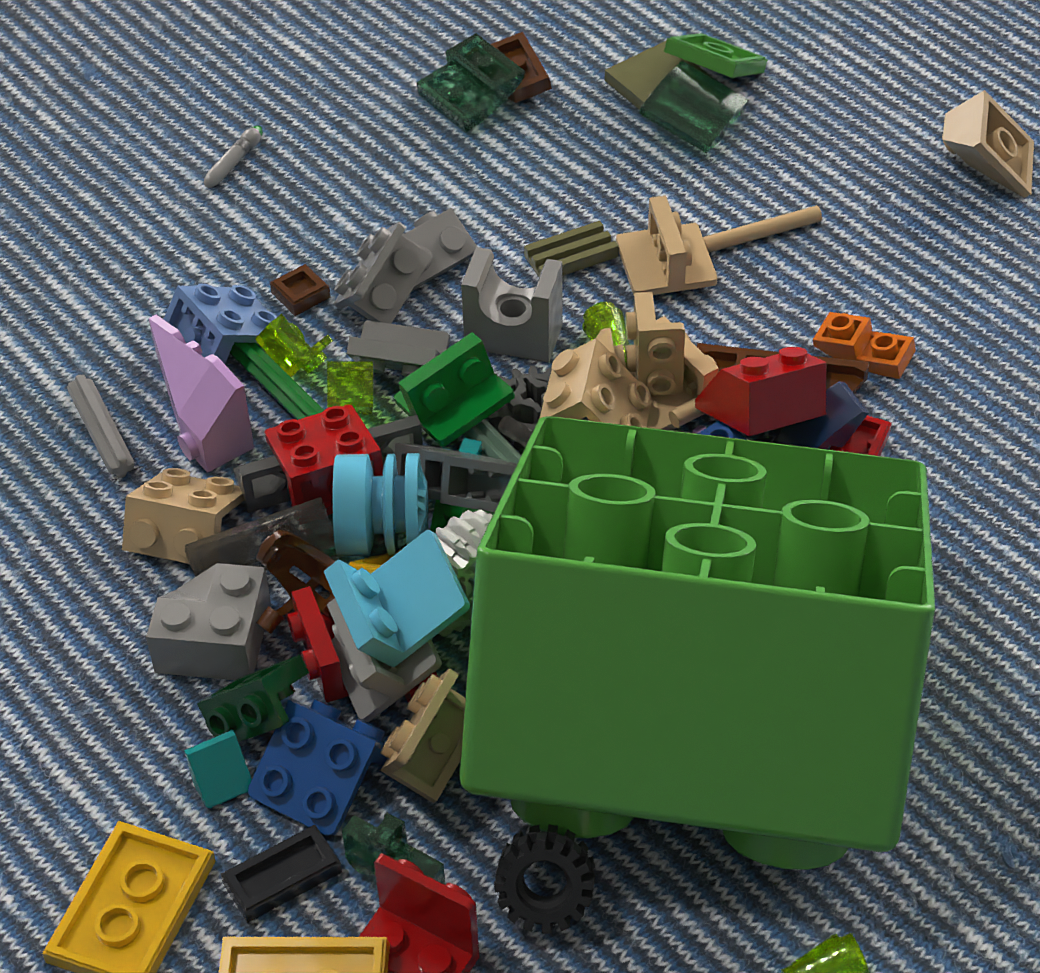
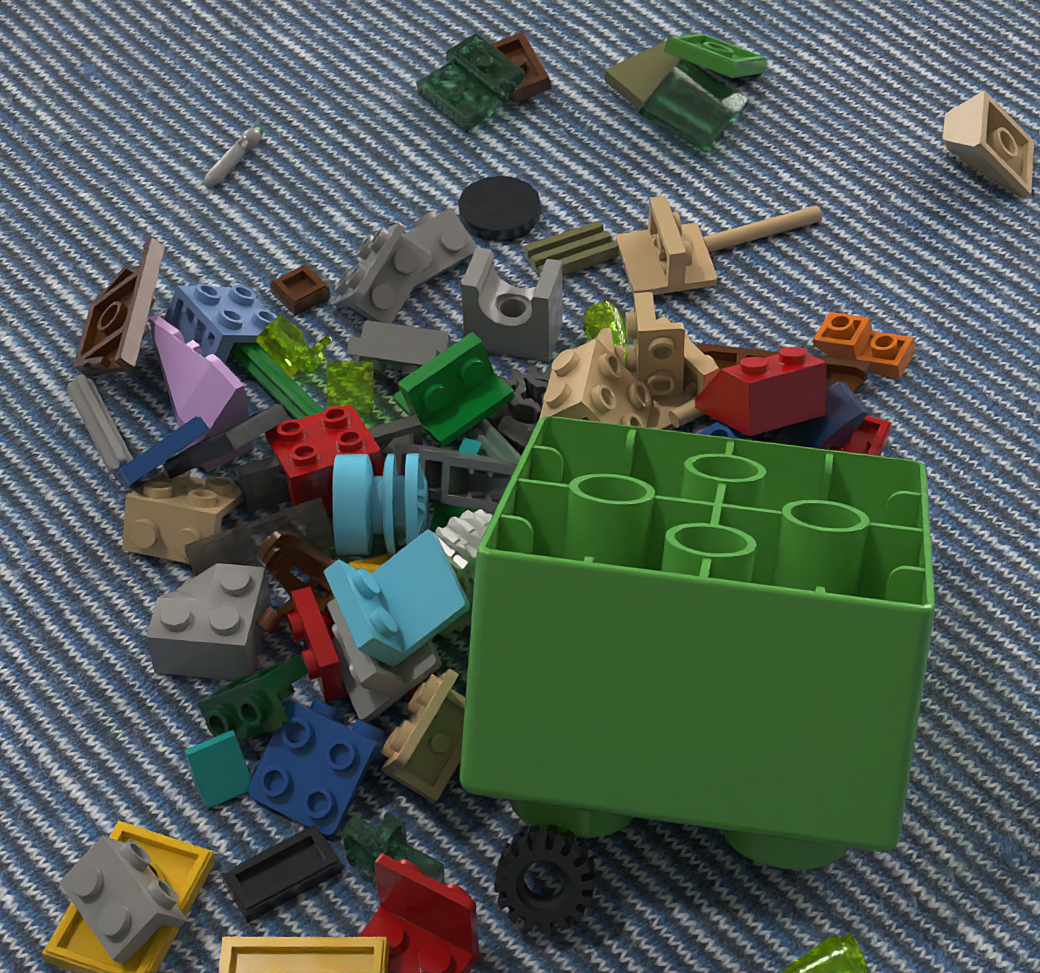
none -> light grey bracket [59,836,187,964]
none -> reddish brown wing [73,237,165,376]
none -> blue tile [115,416,210,490]
none -> black tile [163,403,289,479]
none -> black tile [458,176,541,241]

